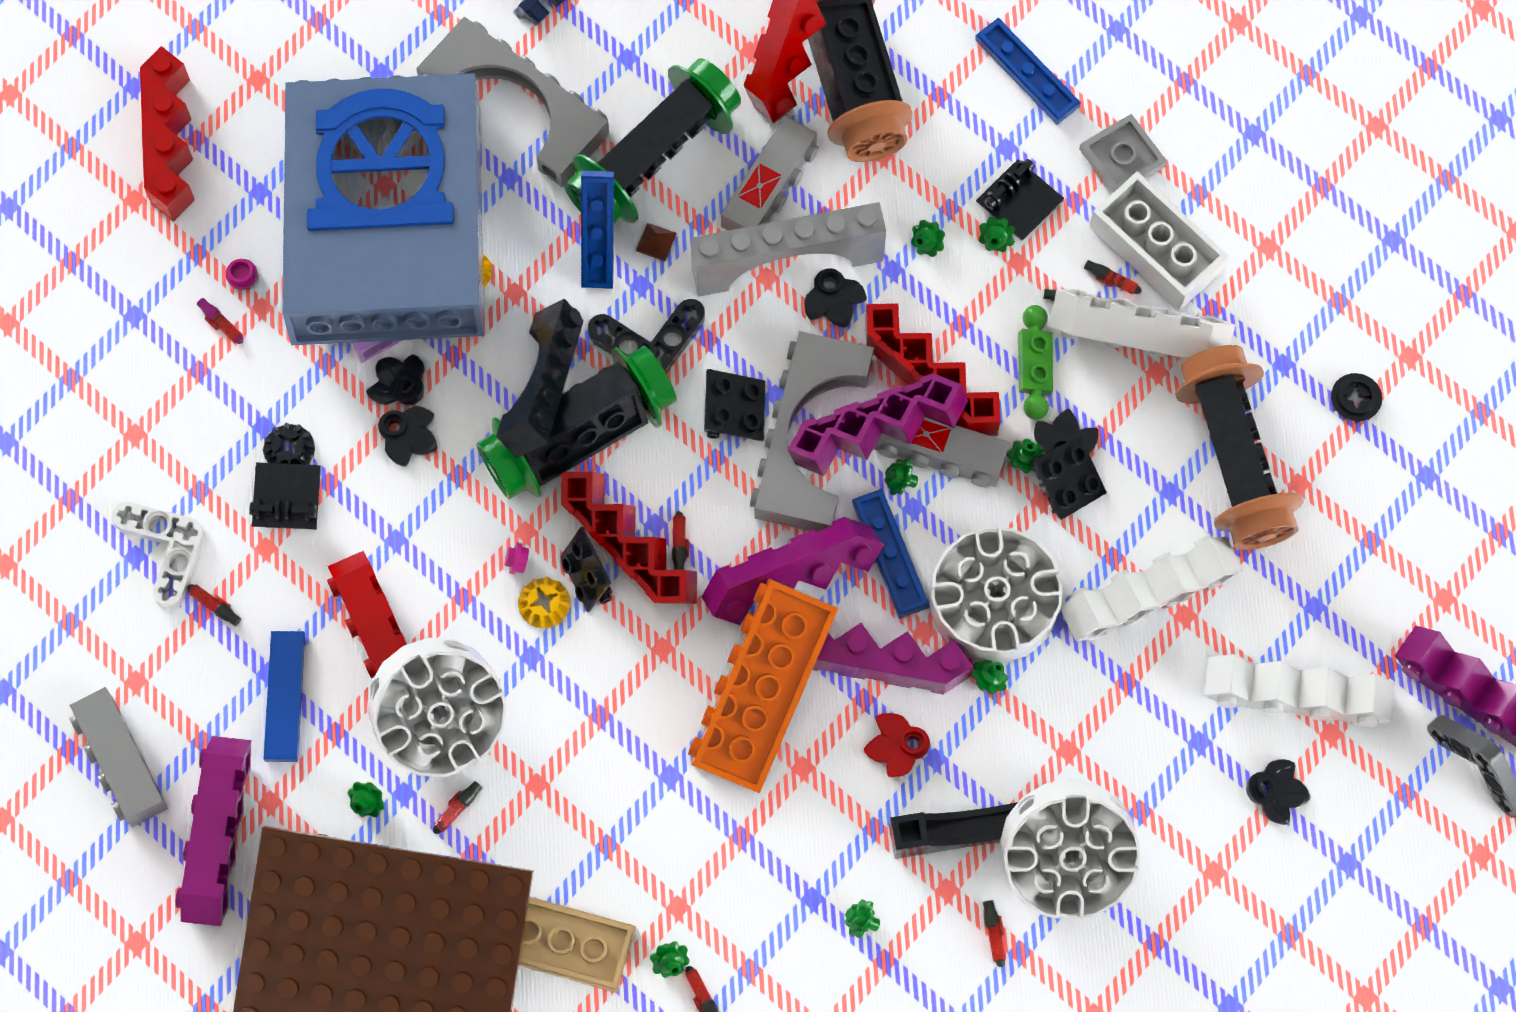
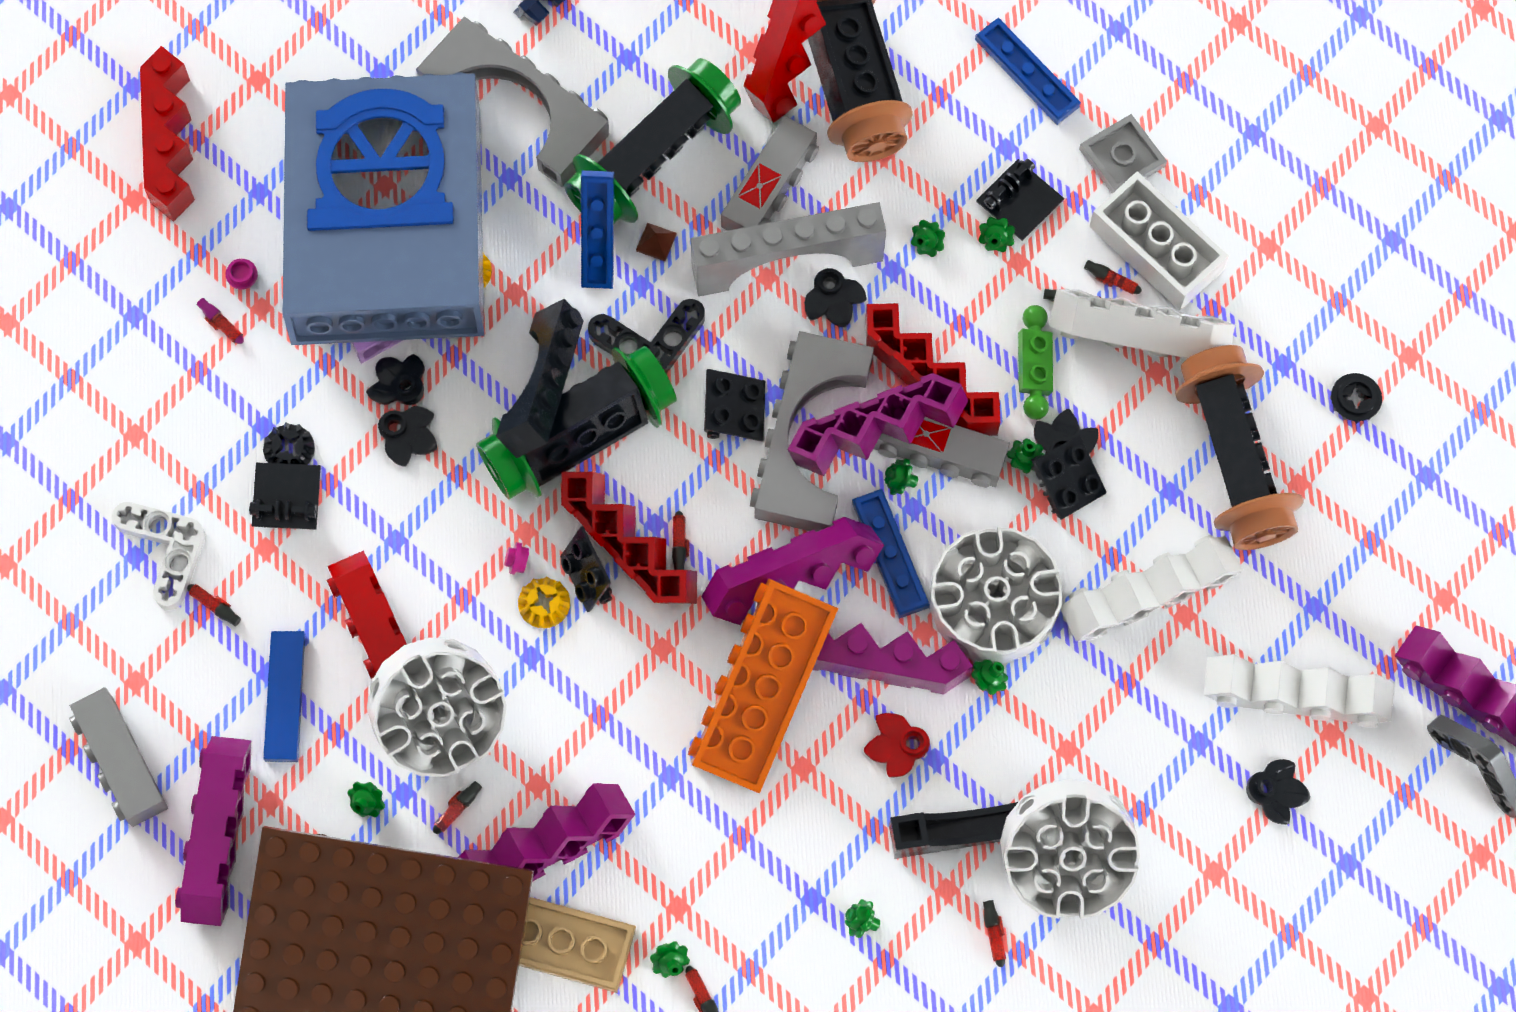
none -> magenta brick [458,783,636,882]

